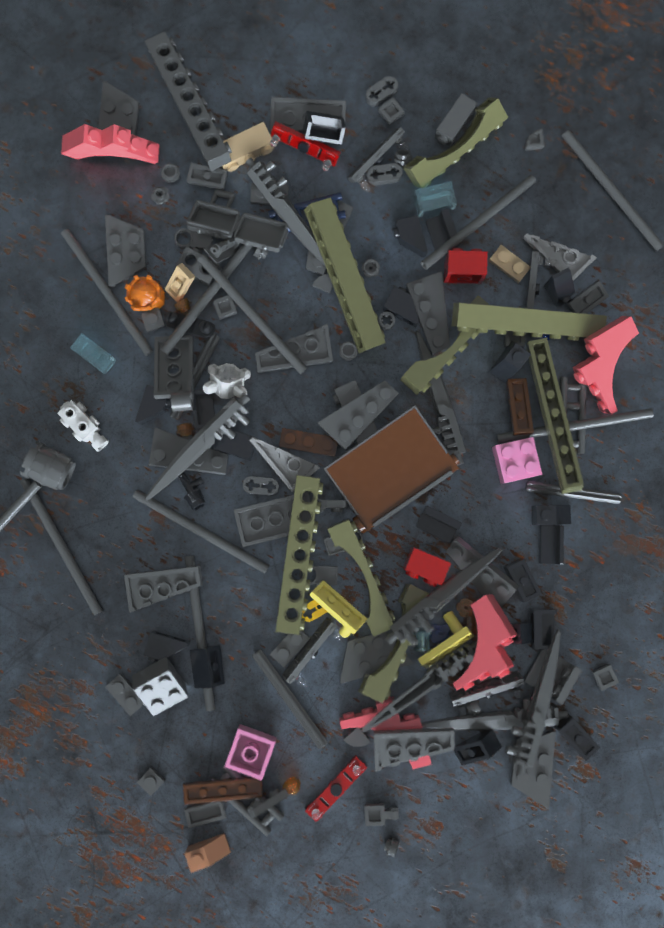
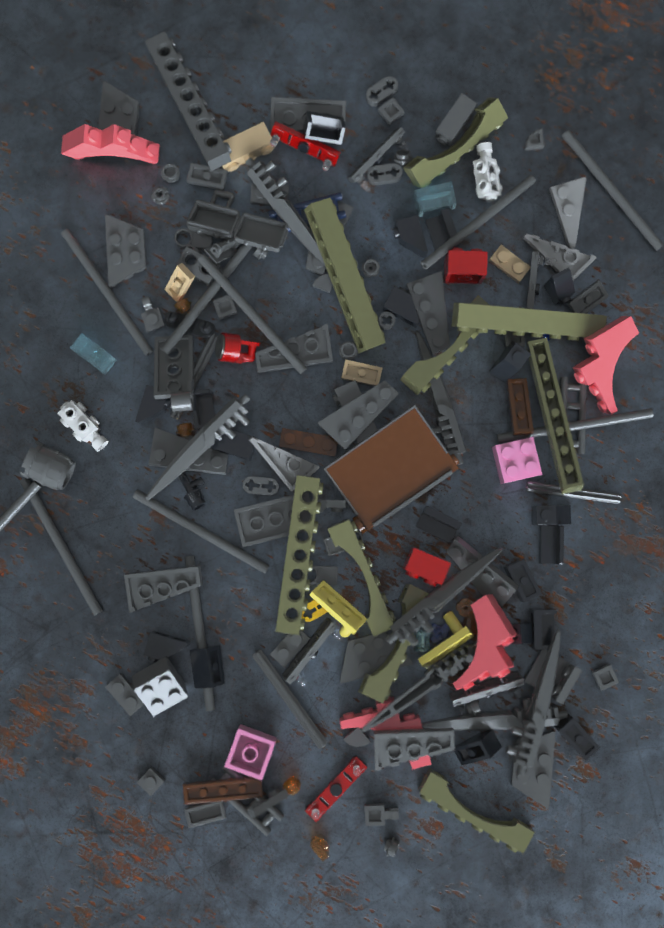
orange hair [125,275,166,311] -> none
nougat slope [185,833,231,873] -> none
white piece [203,363,251,399] -> none
none -> red piece [215,332,260,364]
none -> clear orange plate [310,835,329,862]
none -> tan plate [341,359,382,386]
none -> olive arch [418,767,535,854]
none -> white brick [473,142,502,202]
none -> light grey wing [549,177,586,249]

